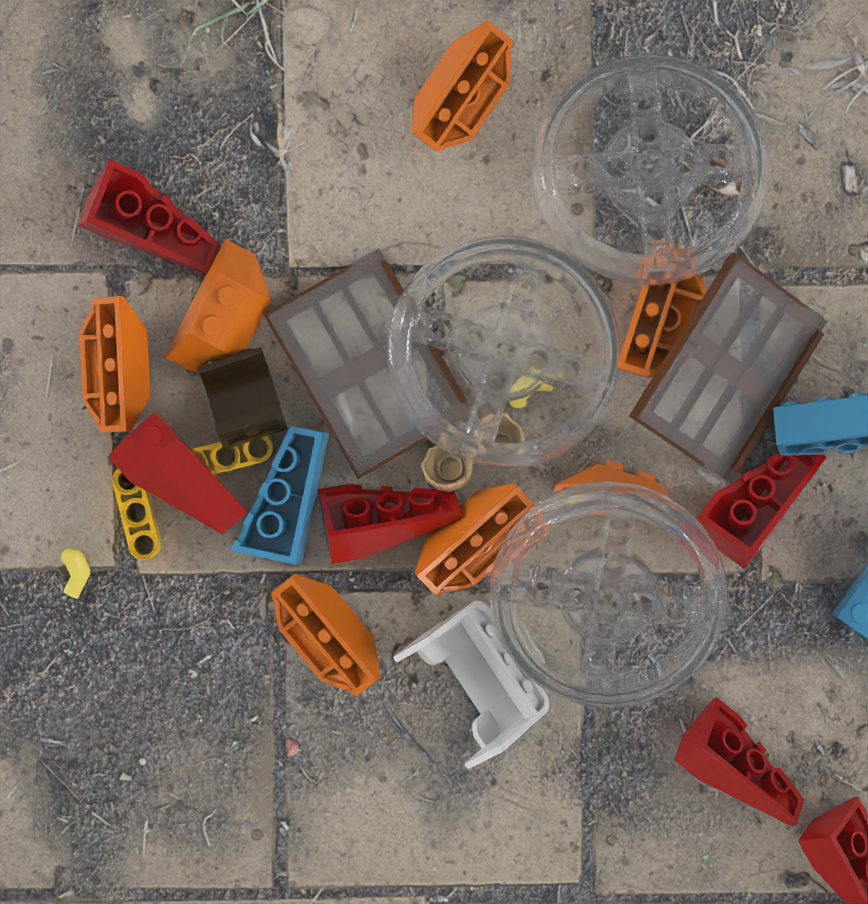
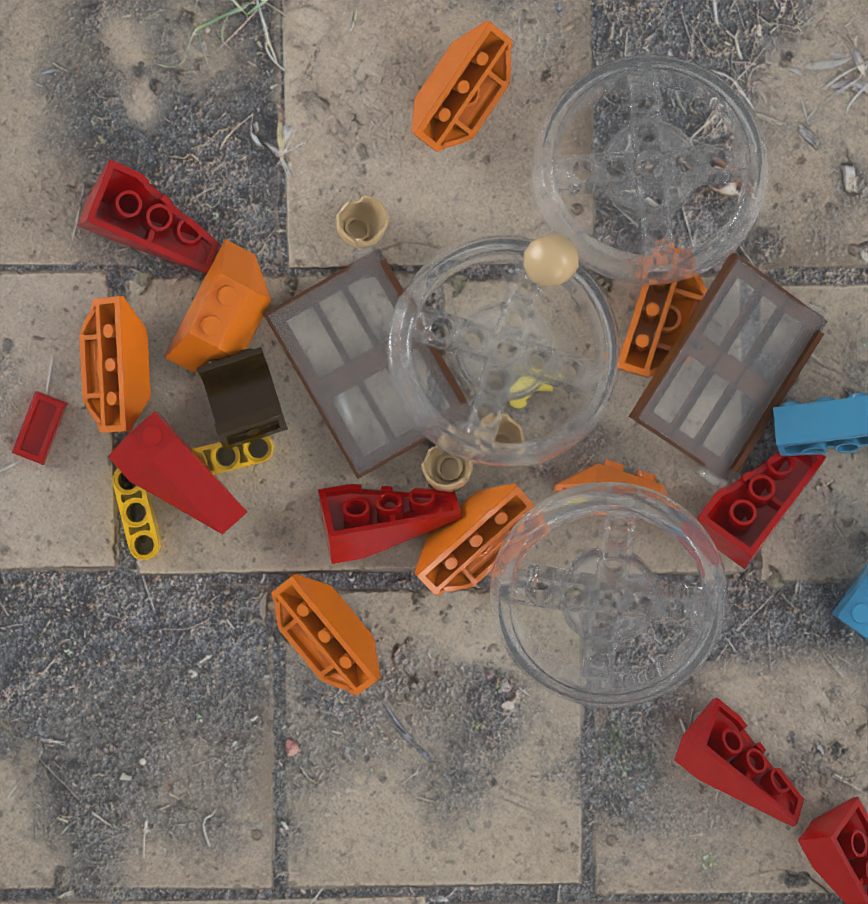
light yellow arm [61,548,90,599] -> none
dark azure wedge [231,426,330,565] -> none
white windscreen [393,600,549,769] -> none
none -> red tile [12,391,68,465]
none -> tan hair [336,195,389,249]
none -> tan hair [523,234,579,287]

